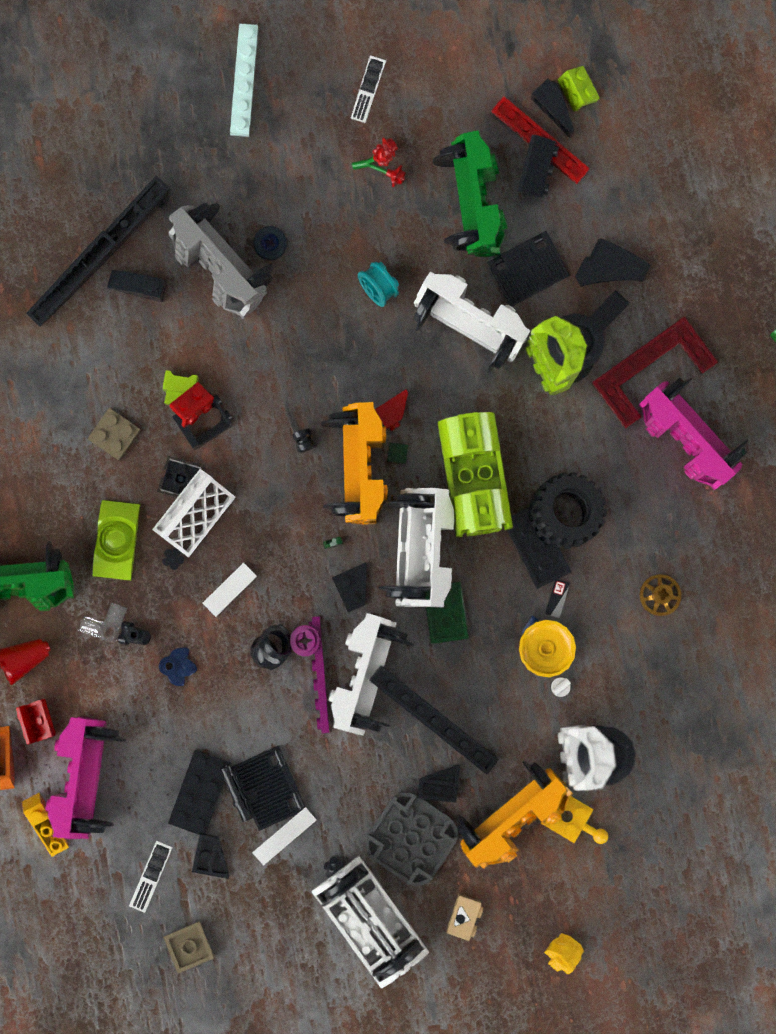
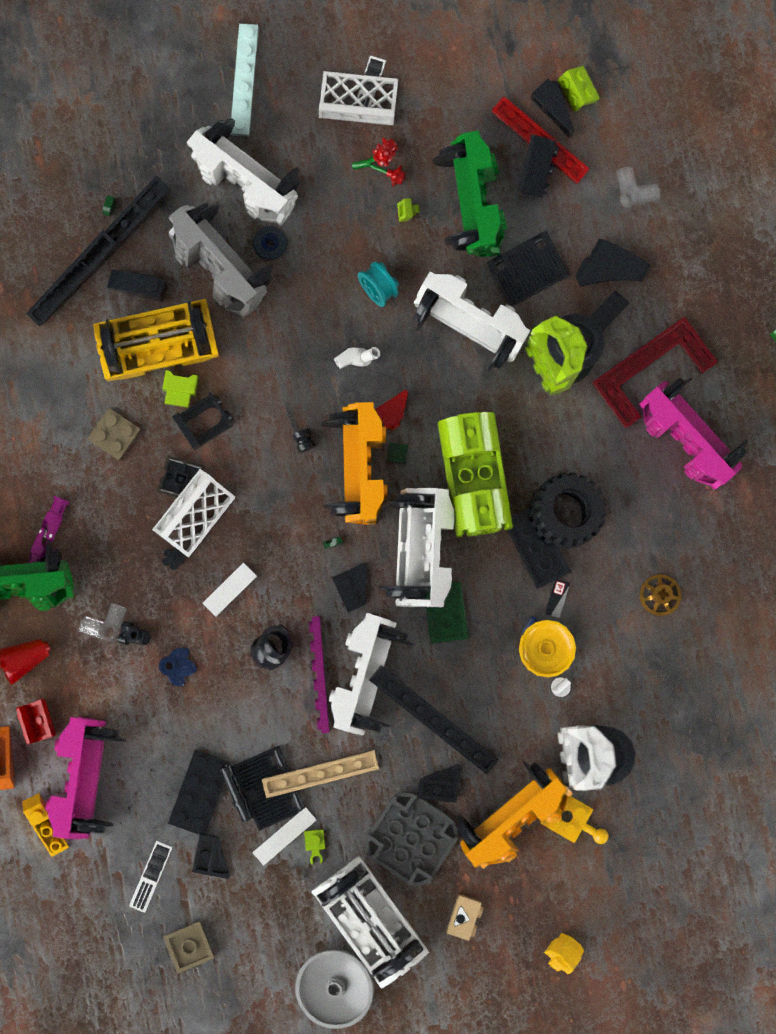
lime slope [93,500,140,581] -> none
red bracket [169,382,214,428] -> none
magenta gear [290,625,321,656] -> none
black plant [324,856,344,878] -> none
none -> magenta piece [27,496,70,563]
none -> yellow piece [93,299,219,382]
none -> dark green tile [102,195,117,217]
none -> white piece [187,118,301,226]
none -> tan tile [262,750,379,798]
none -> light grey dish [295,949,374,1029]
none -> lime plate [304,829,325,864]
none -> white fence [319,71,398,125]
none -> white arm [334,347,380,369]
none -> lime tile [397,198,420,222]
none -> clear piece [616,167,660,208]

